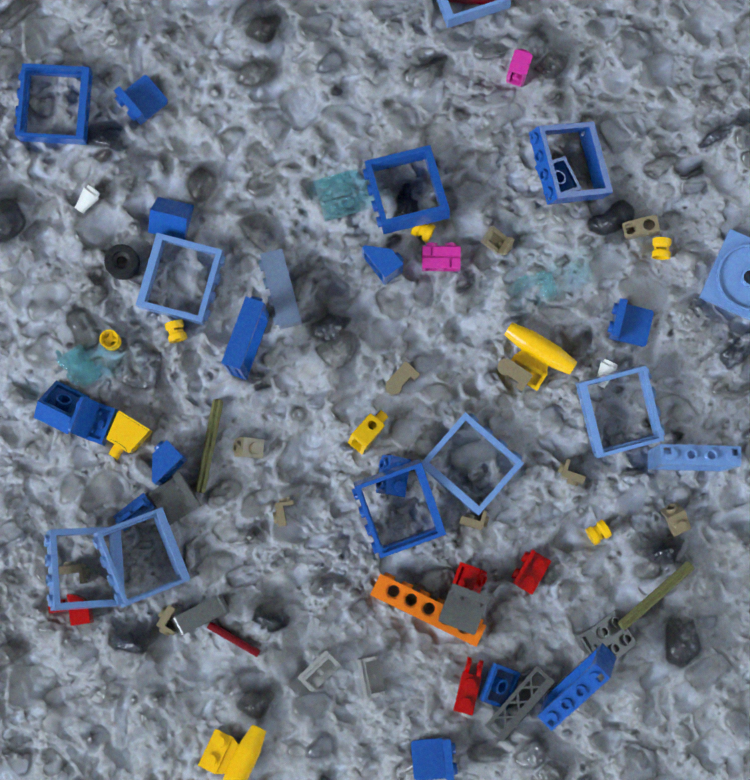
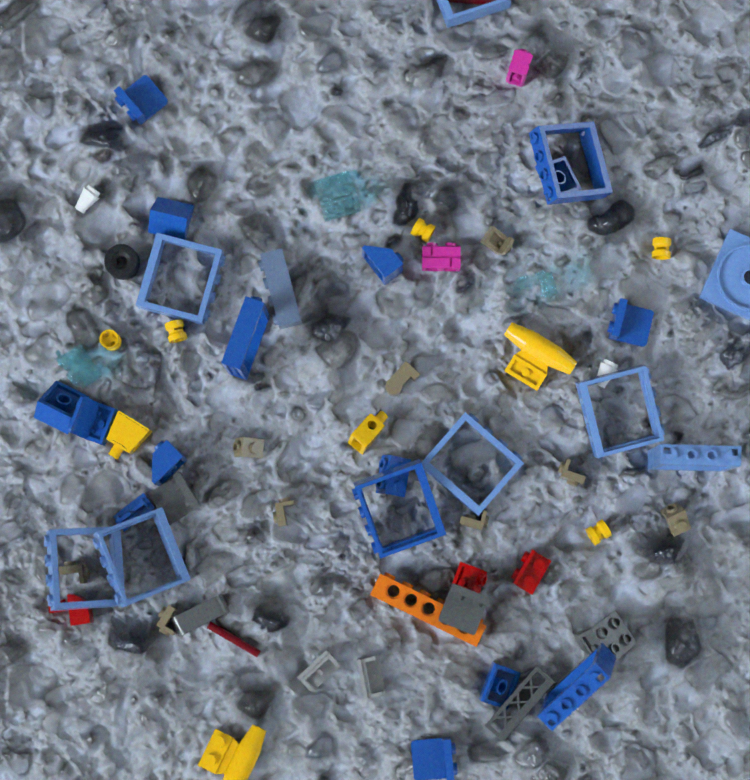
blue window [14,63,93,145] -> none
olive axle [195,399,223,493] -> none
blue window [362,145,450,234] -> none
red hinge [453,657,484,715] -> none
dark tan leg [497,358,533,391] -> none
olive axle [618,561,694,630] -> none
dark tan leg [622,215,660,240] -> none

